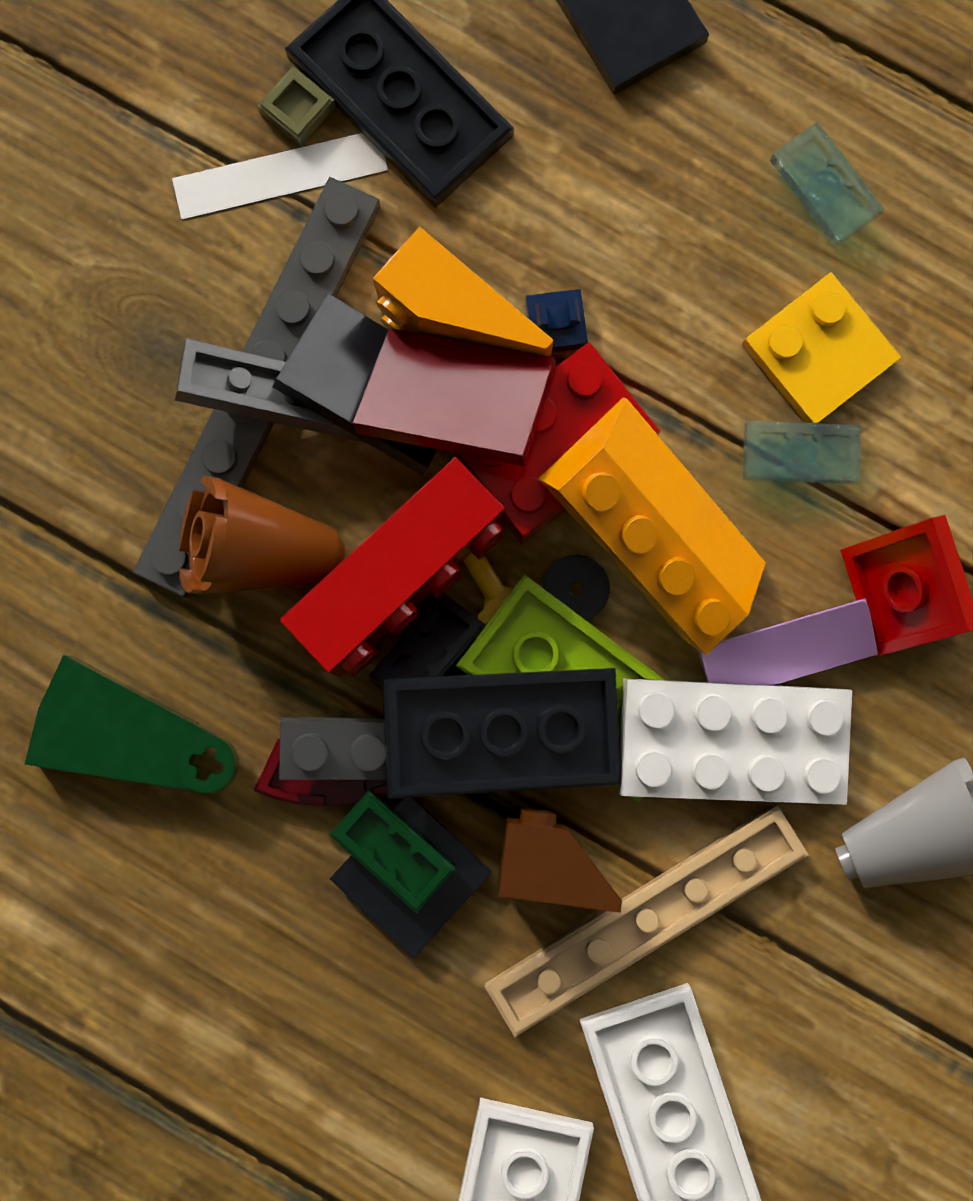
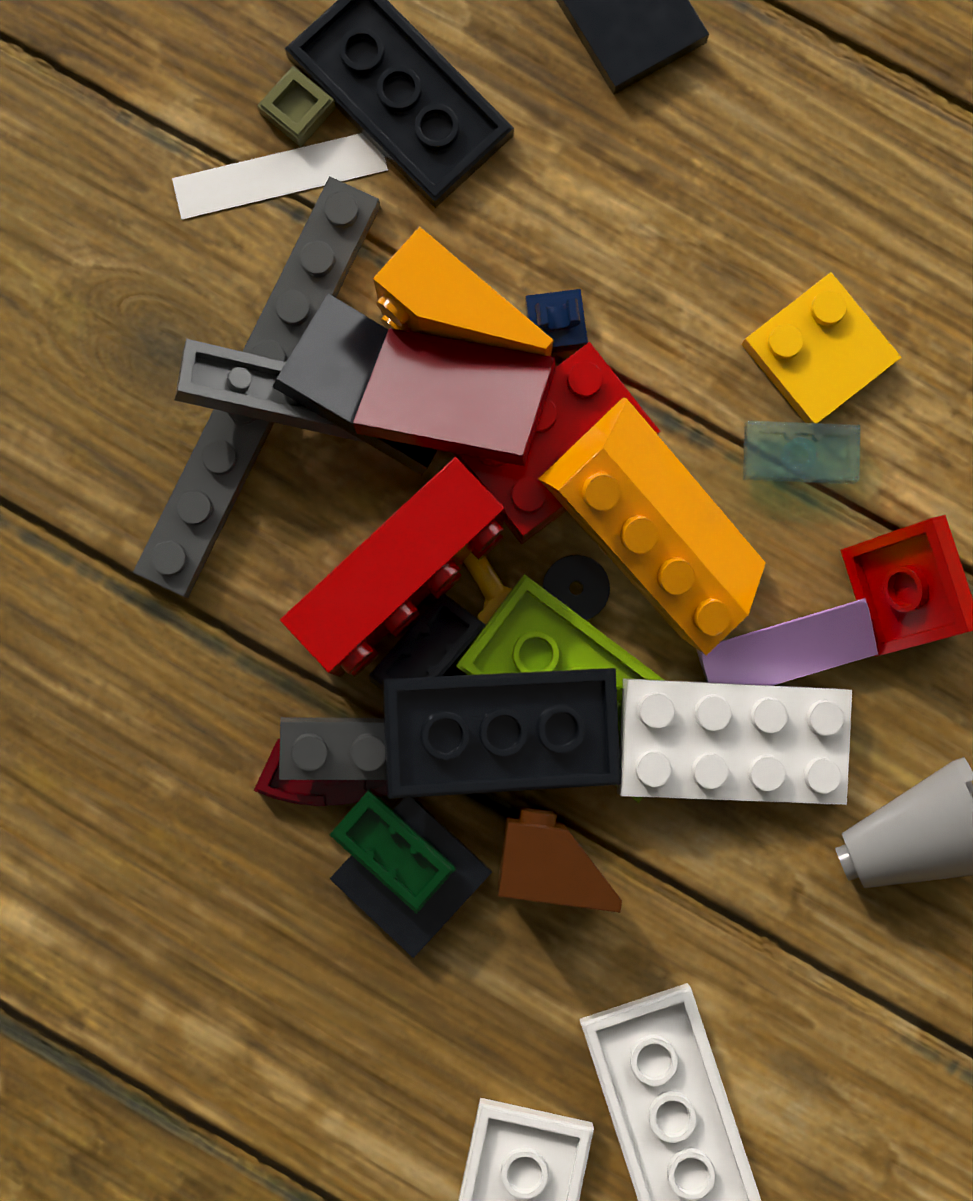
dark green piece [24,655,239,793] -> none
dark orange cone [179,476,345,594] -> none
tan tile [485,805,808,1037] -> none
clear light blue plate [770,122,884,247] -> none

